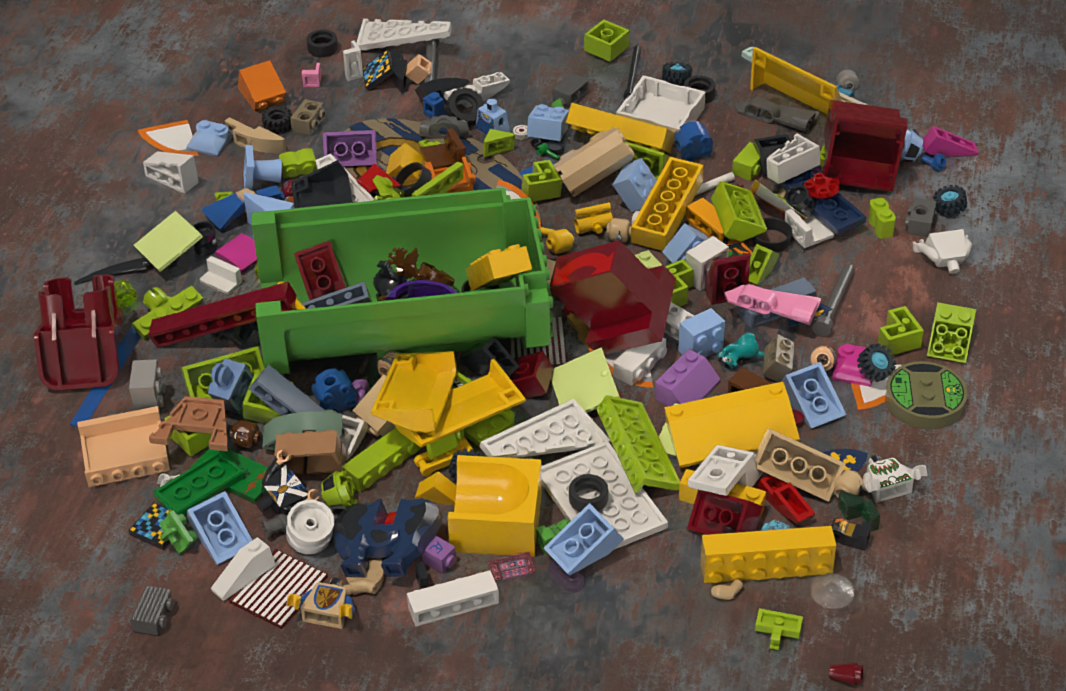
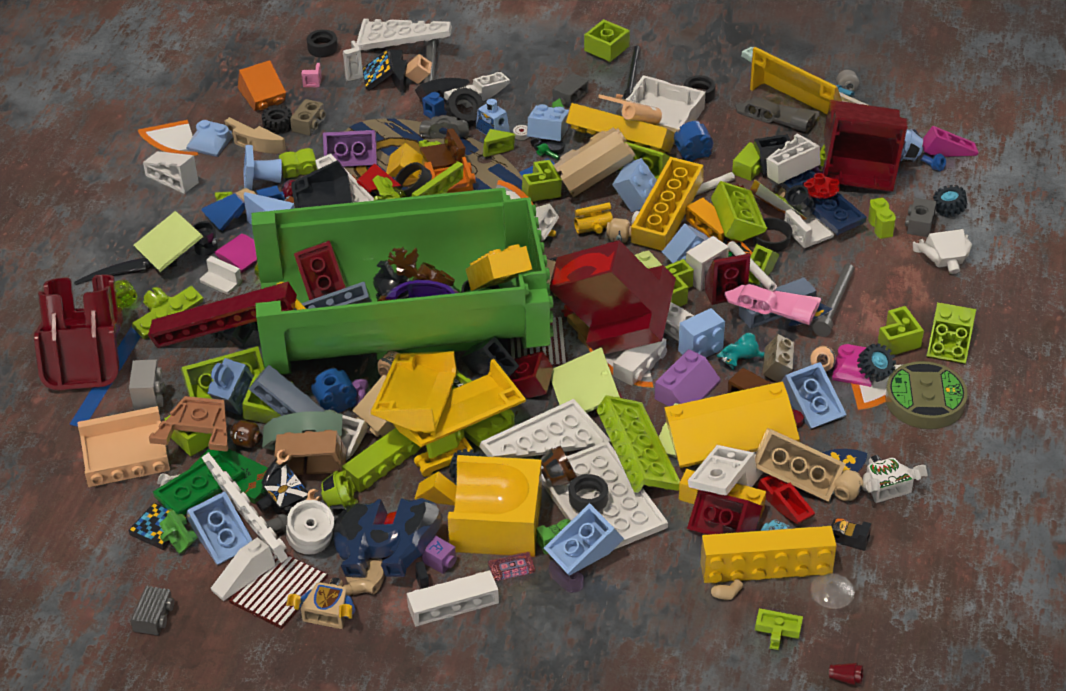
yellow head [546,229,574,254] -> none
black wheel [662,62,693,85] -> none
clear green slope [838,491,880,532] -> none
none -> white wing [201,453,288,563]
none -> white panel [534,203,559,240]
none -> reddish brown cone [540,445,577,486]
none -> light nougat door [598,94,662,125]
none -> white piece [727,241,777,292]

